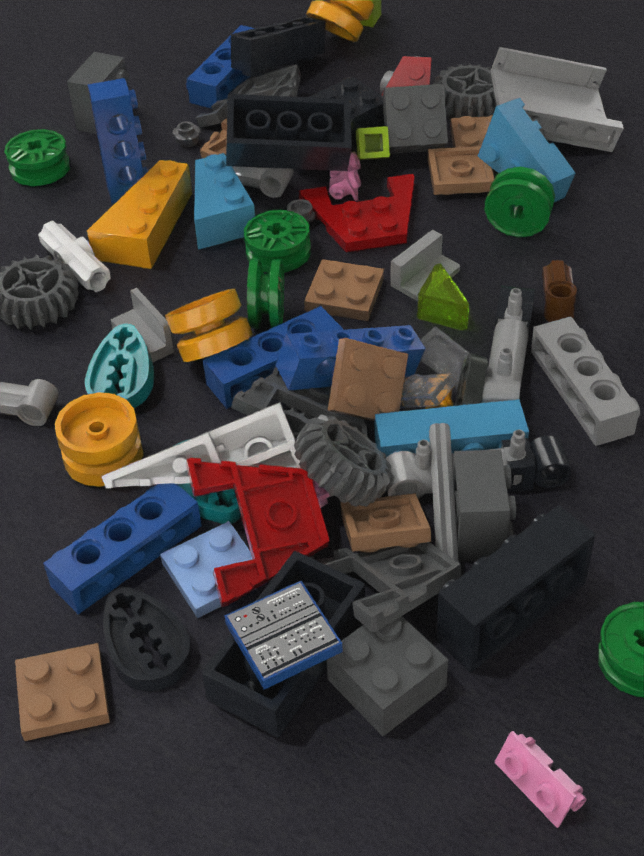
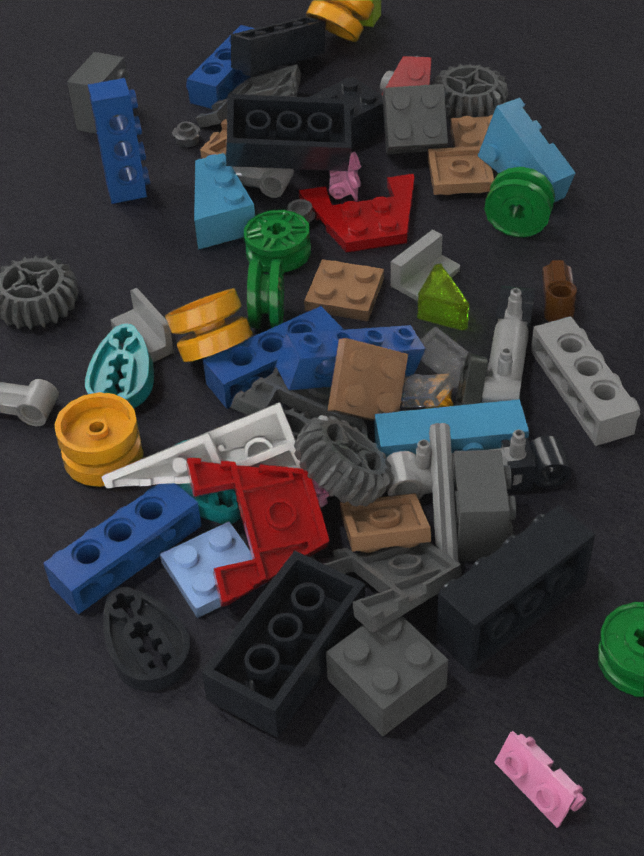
green wheel [4,129,70,186] -> none
medium nougat plate [15,643,110,741] -> none
white piece [38,221,111,292] -> none
light orange wedge [87,160,192,269] -> none
tile [224,581,343,689] -> none
lime brick [356,126,390,160] -> none
light grey panel [490,47,624,152] -> none

